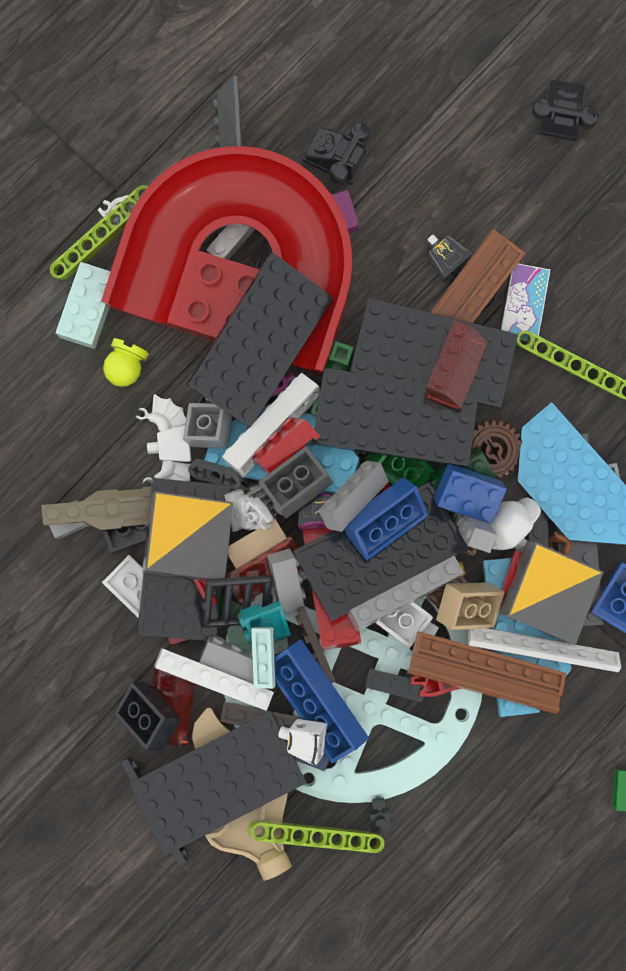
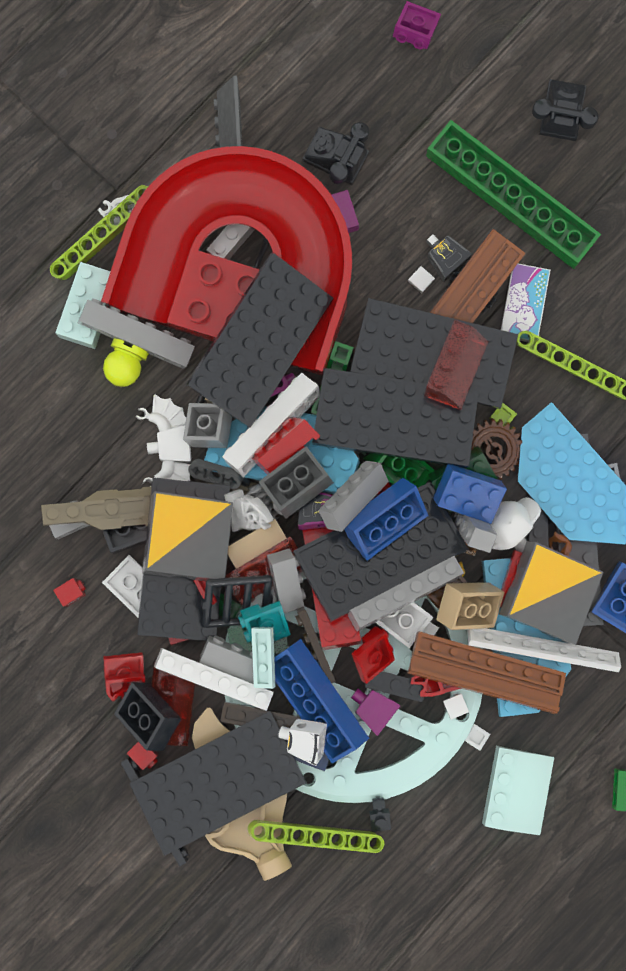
none -> red brick [53,578,86,607]
none -> light grey brick [77,299,195,369]
none -> red plate [103,652,145,701]
none -> red brick [127,742,159,770]
none -> magenta torso [351,689,400,736]
none -> red plate [352,626,395,684]
none -> magenta plate [393,1,441,49]
none -> white tile [408,266,435,293]
none -> green brick [426,120,601,269]
none -> white tile [443,693,469,720]
none -> white tile [465,724,490,751]
none -> light aqua slope [482,745,554,835]
none -> lime plate [490,402,517,426]

